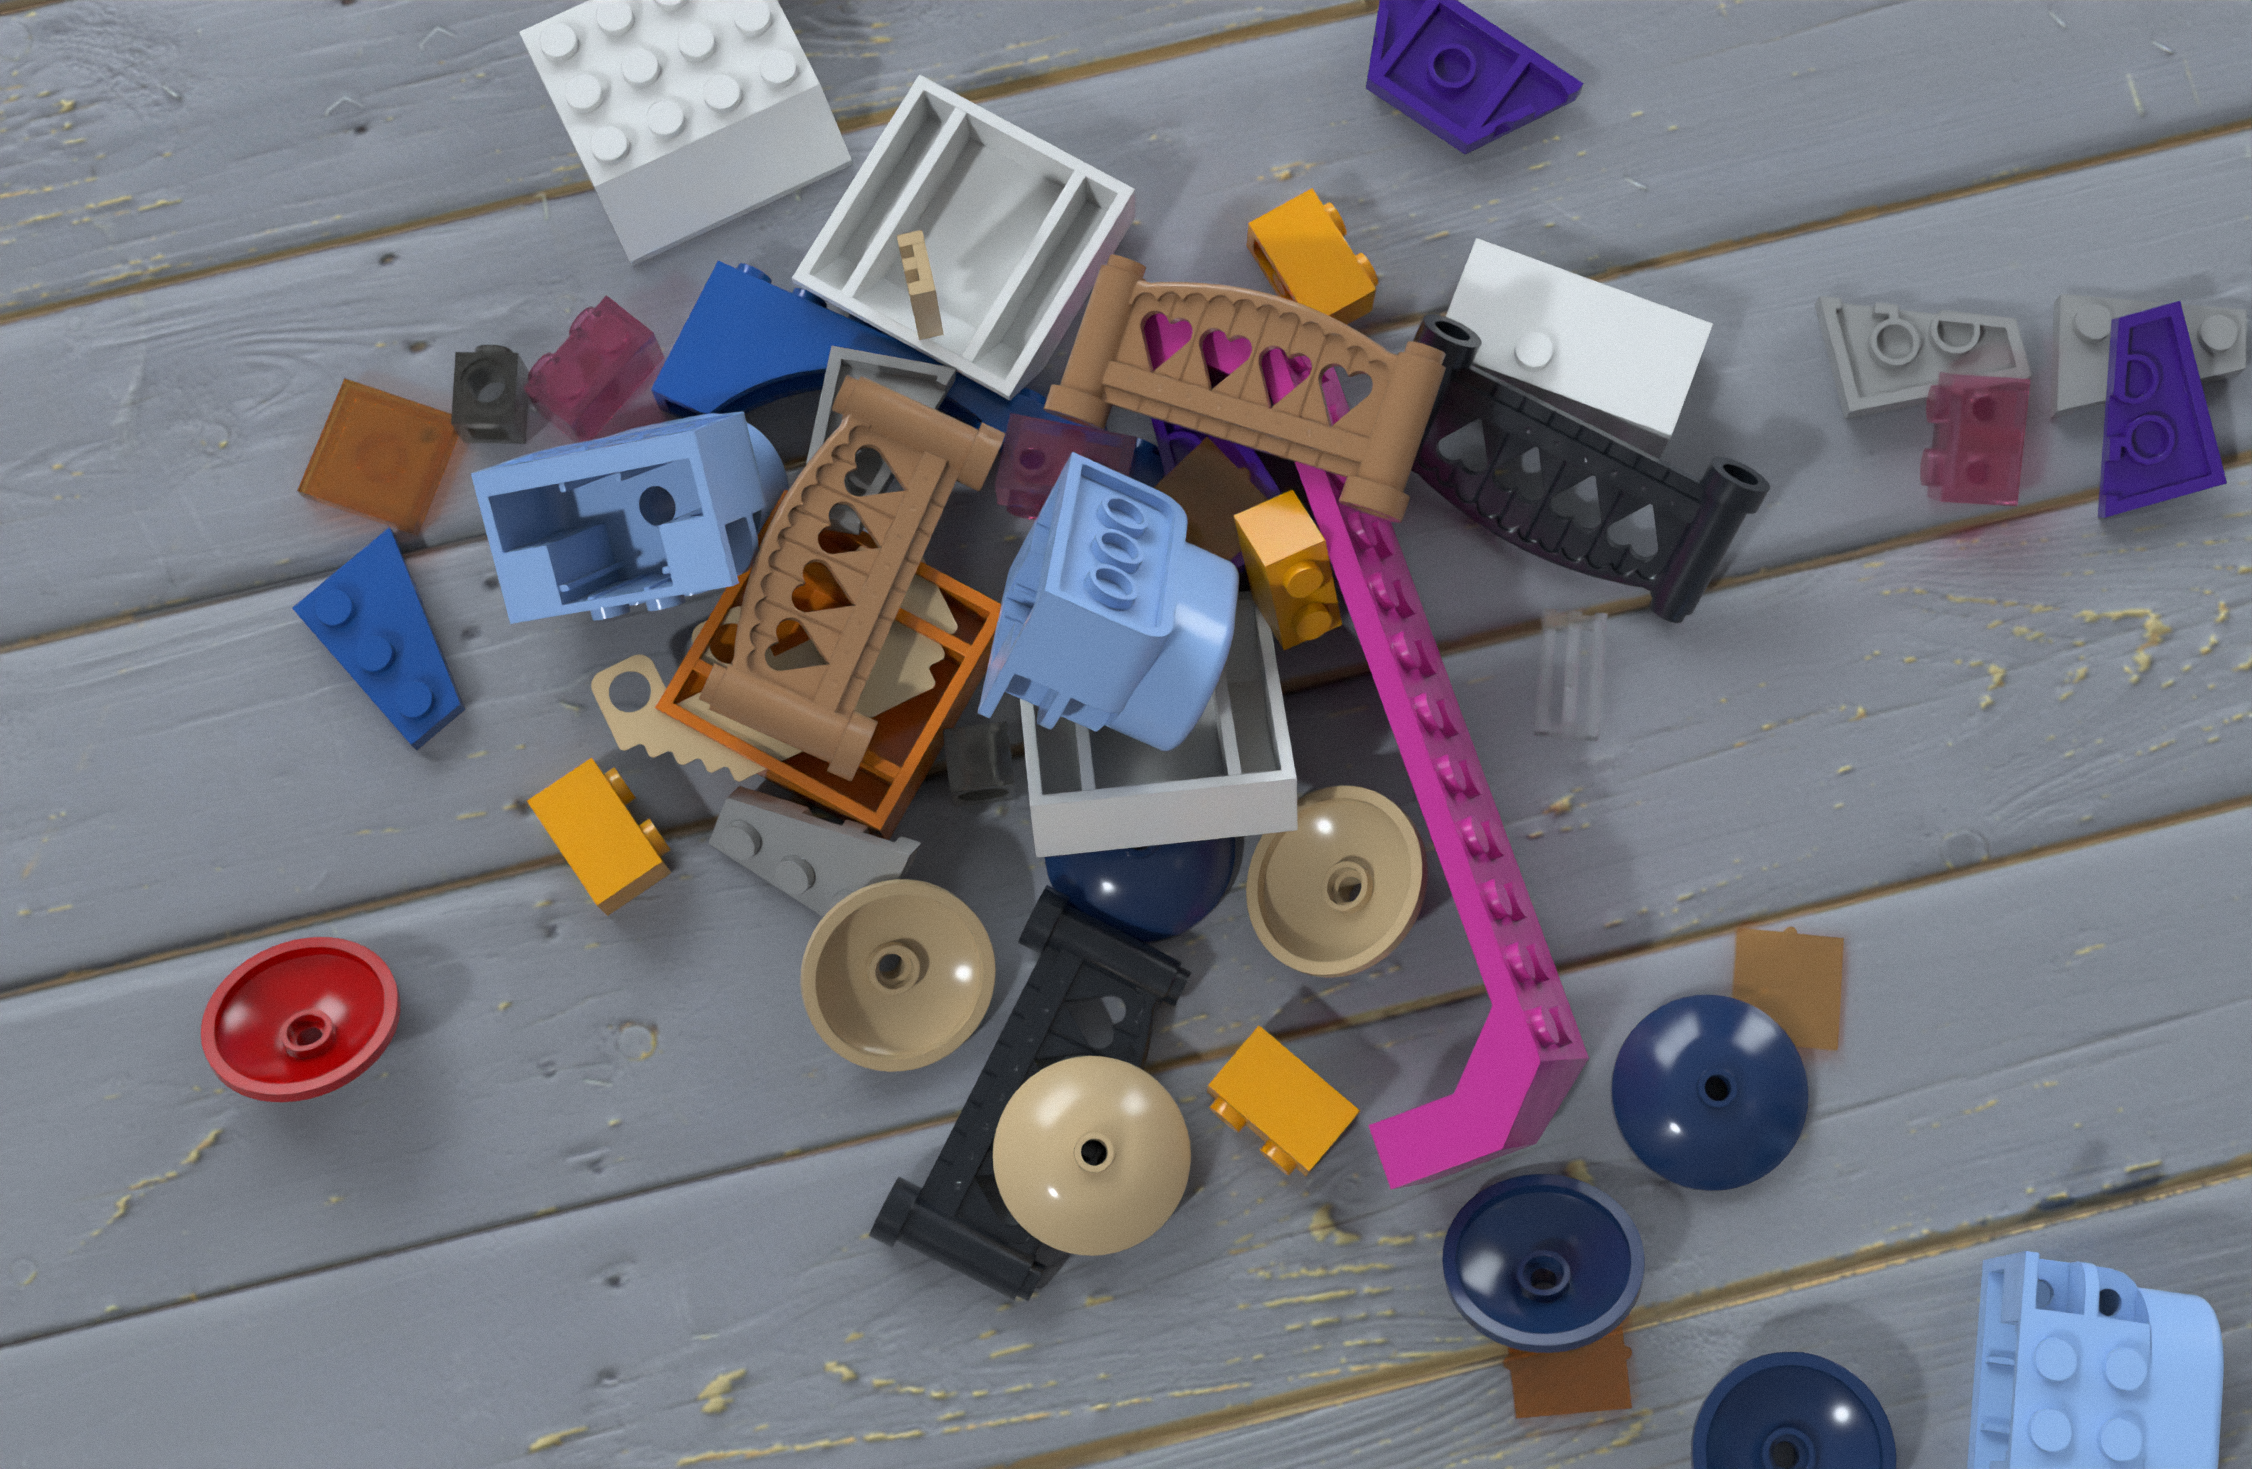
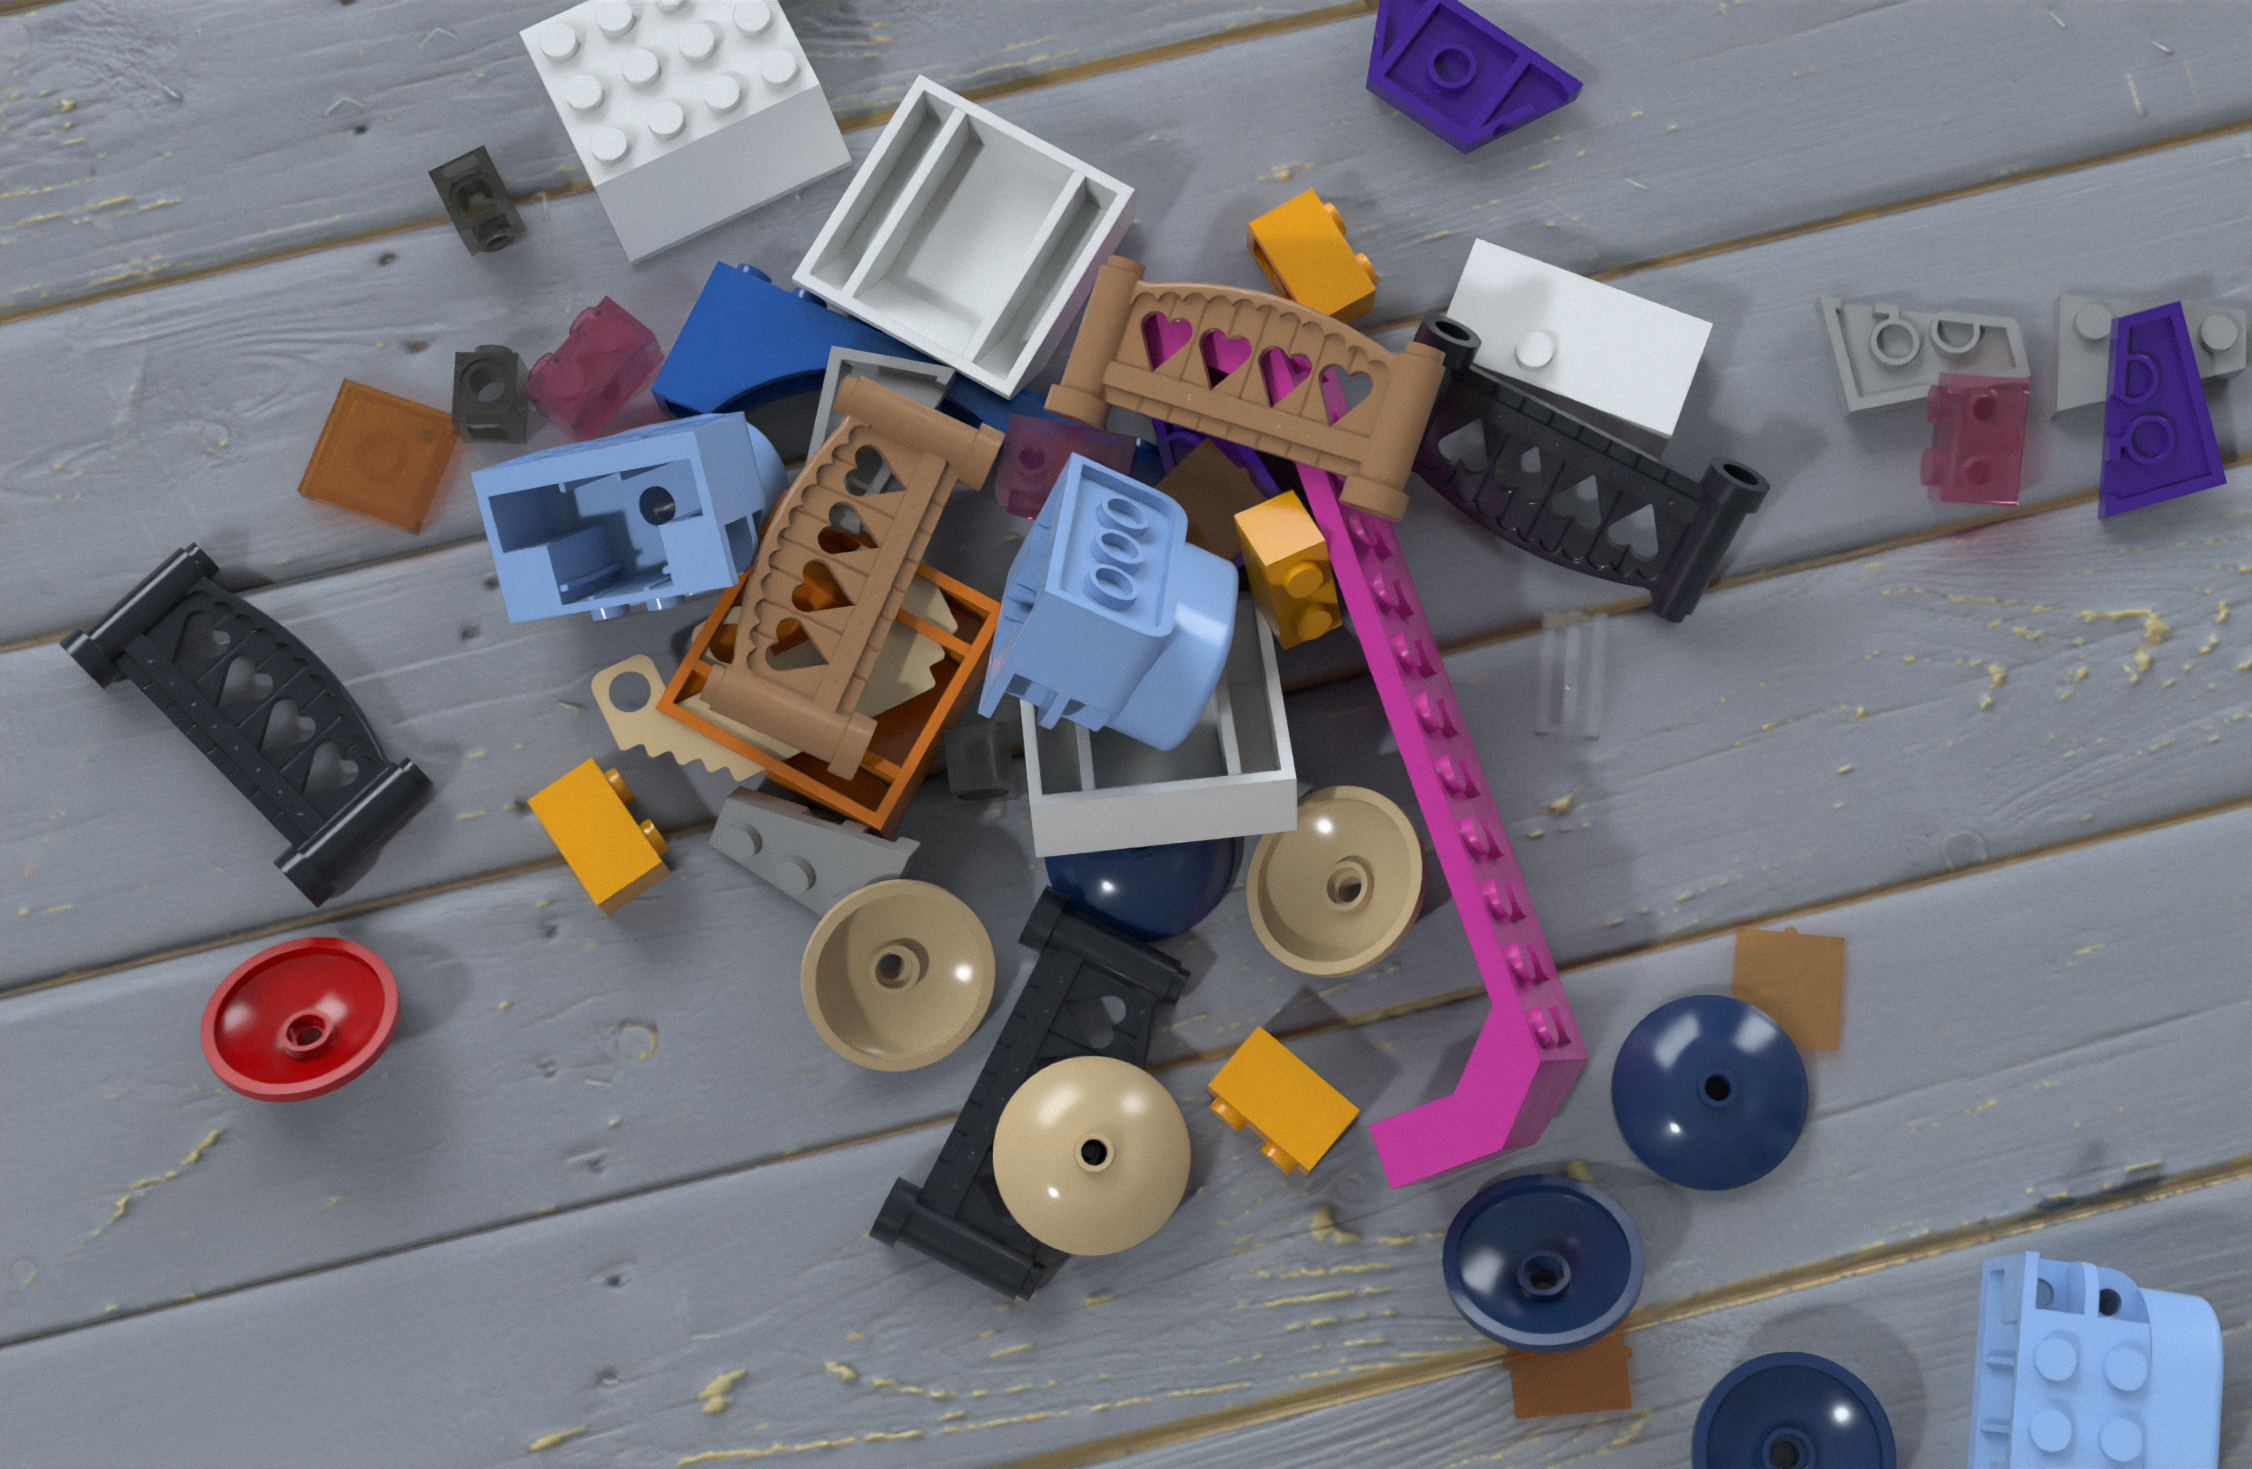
blue wing [292,527,466,750] -> none
tan tile [896,230,944,340] -> none
none -> black piece [59,542,433,908]
none -> clear smoke brick [428,145,527,256]

